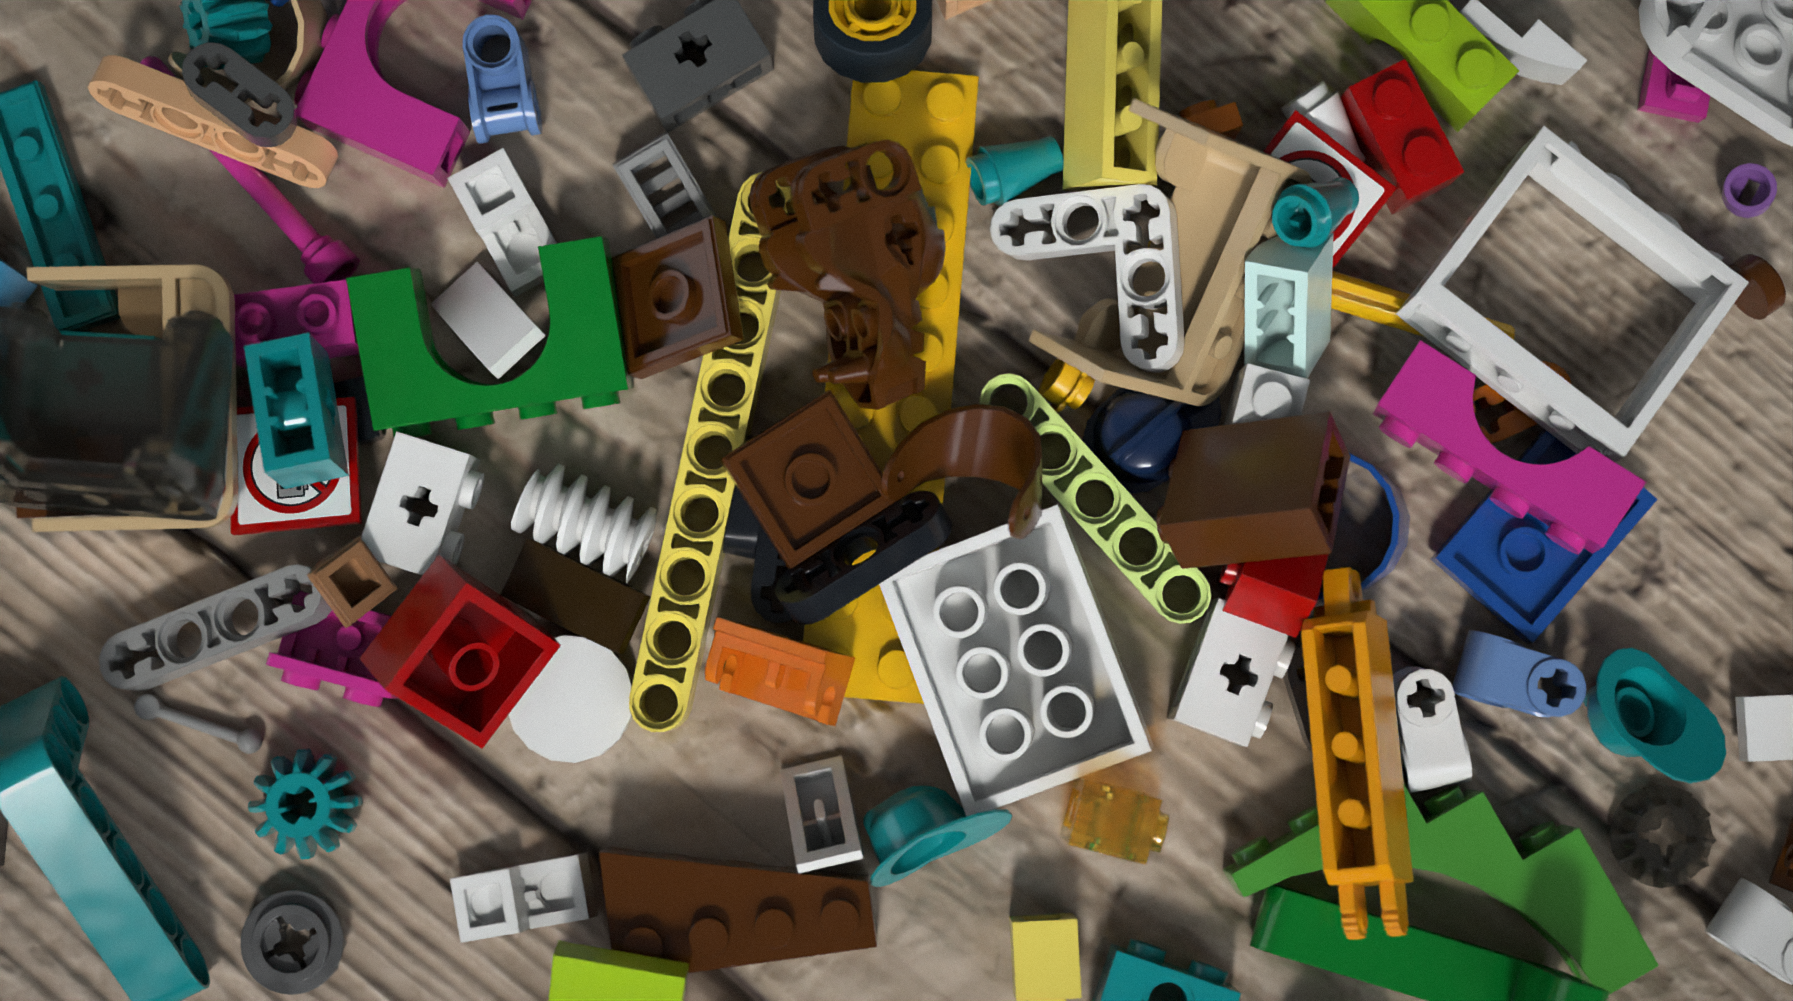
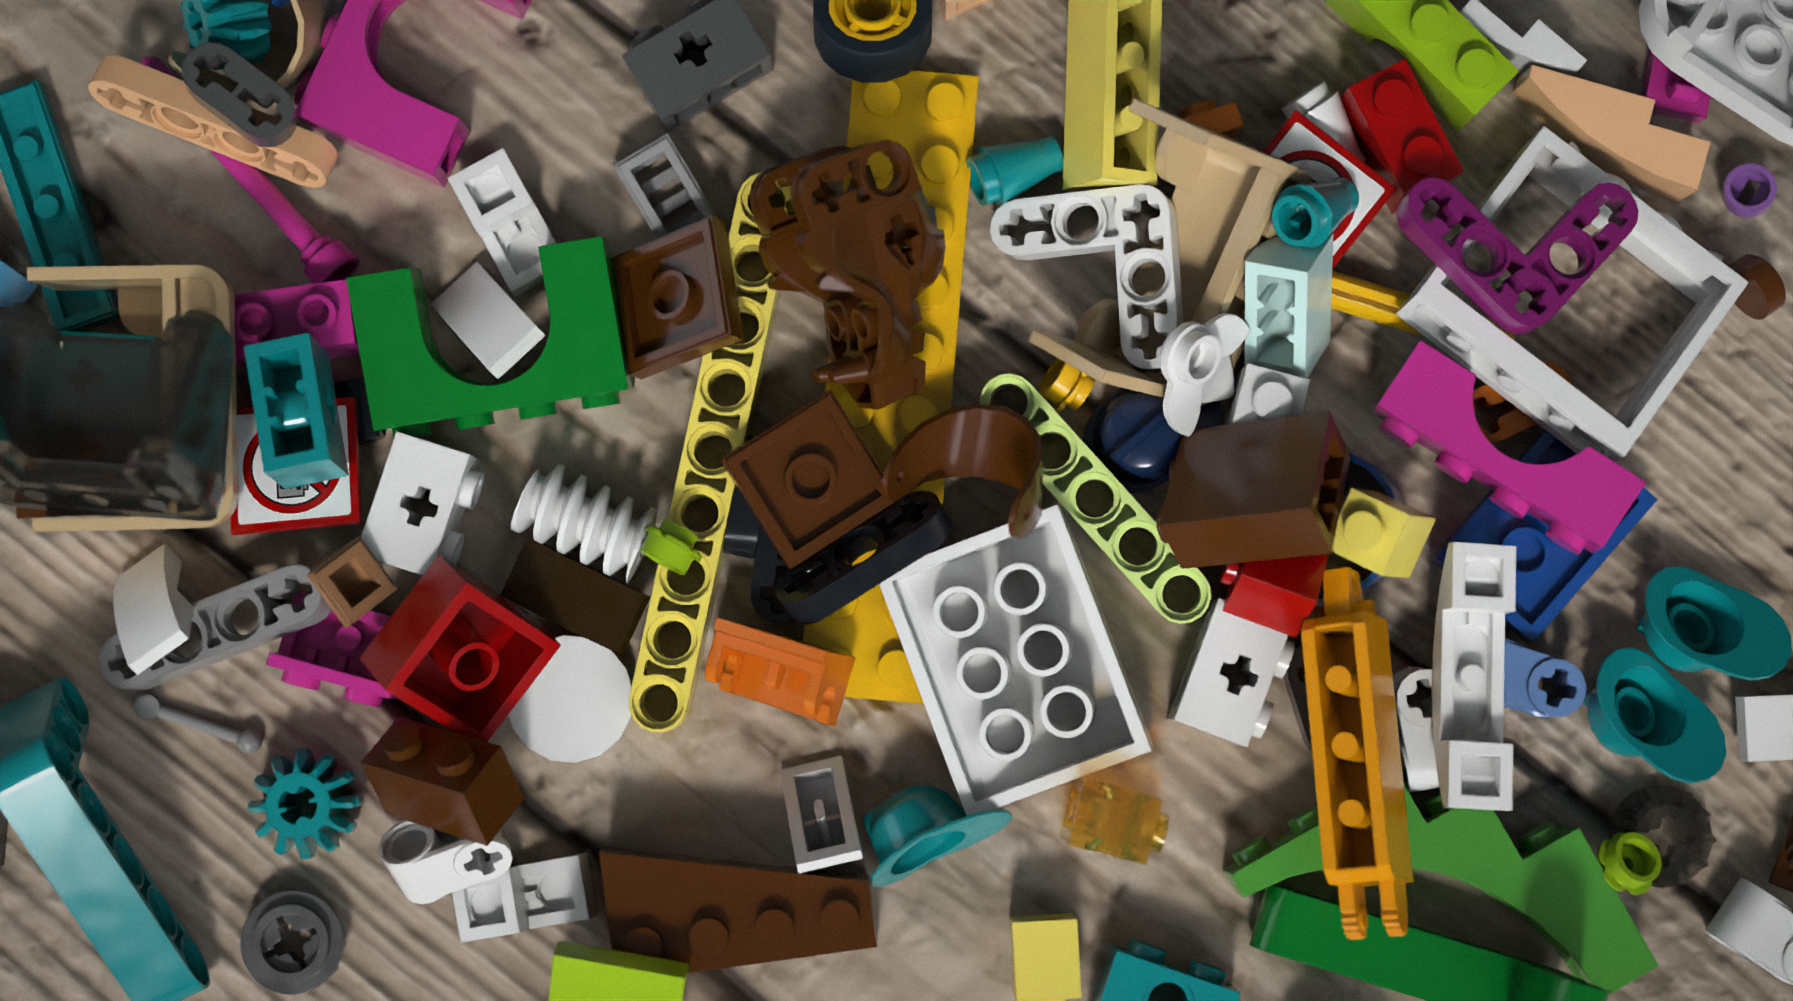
medium blue piece [462,14,542,144] -> none
none -> white slope [113,543,194,675]
none -> reddish brown brick [361,716,524,846]
none -> white piece [378,820,513,904]
none -> lime plate [639,519,702,576]
none -> white plate [1160,313,1250,437]
none -> light yellow brick [1332,488,1436,578]
none -> magenta beam [1396,177,1639,335]
none -> white slope [1432,542,1516,811]
none -> light nougat slope [1513,65,1711,203]
none -> lime plate [1597,832,1662,895]
none -> teal piece [1637,566,1792,680]

